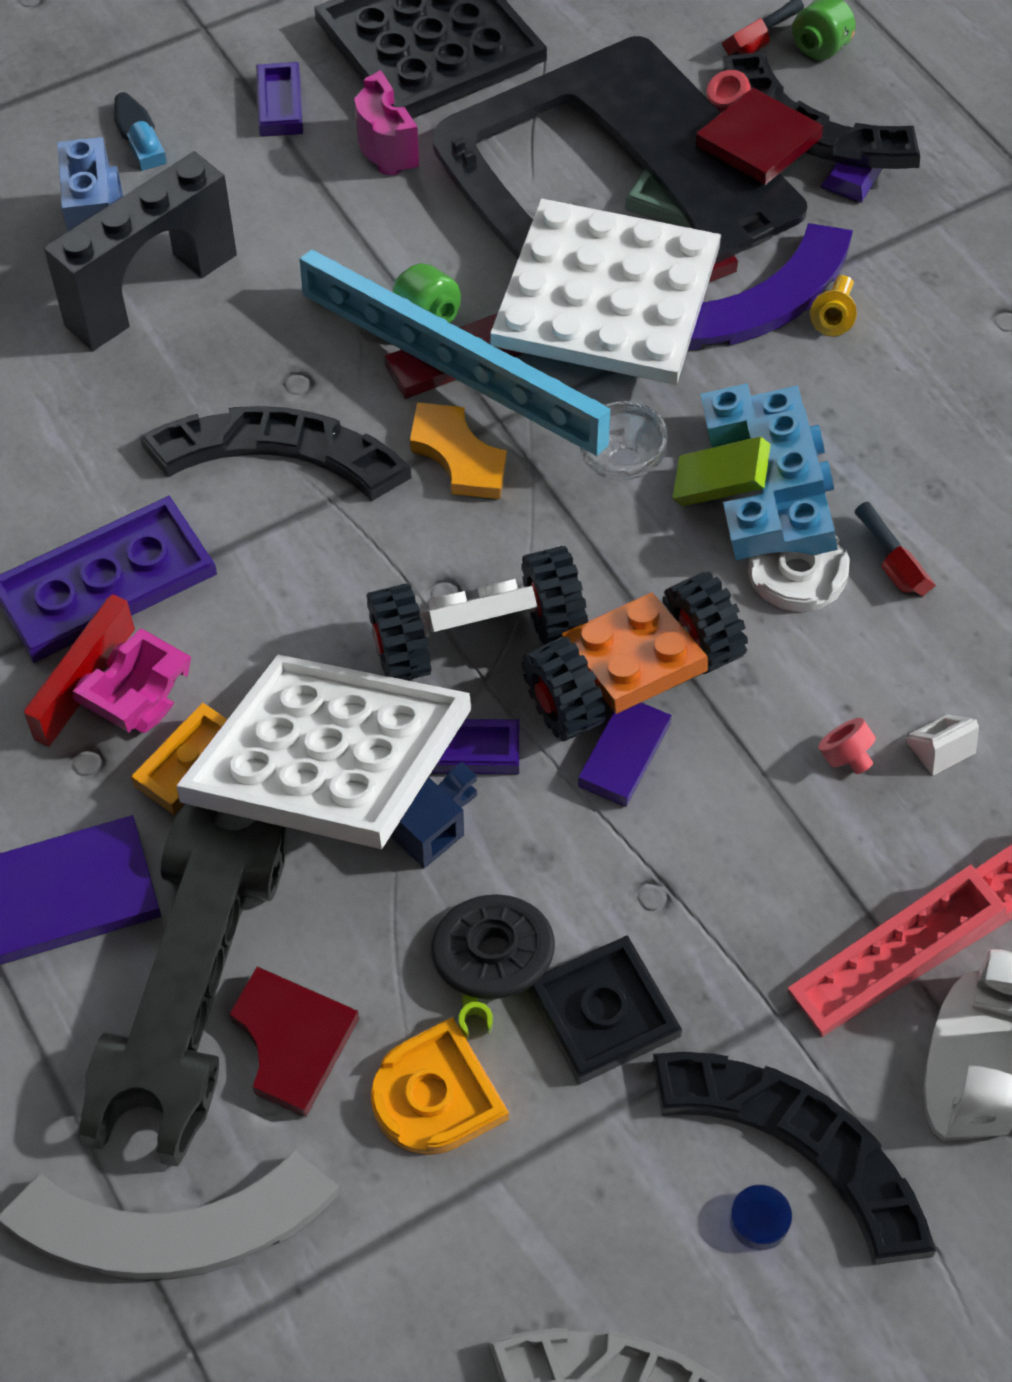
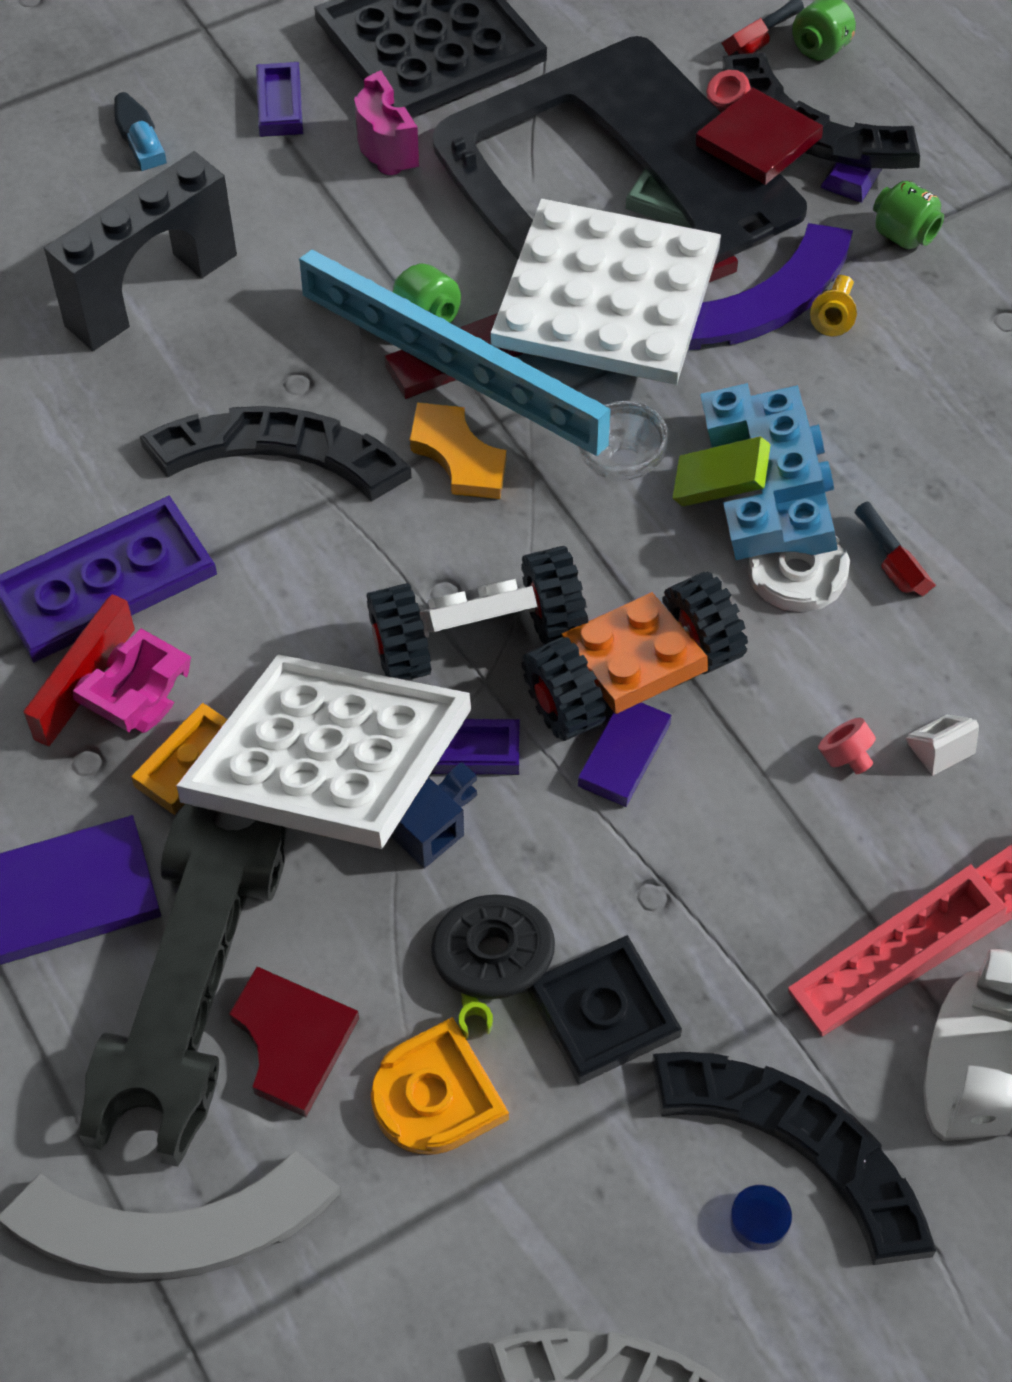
medium blue brick [57,137,123,231] -> none
none -> bright green head [873,181,944,249]

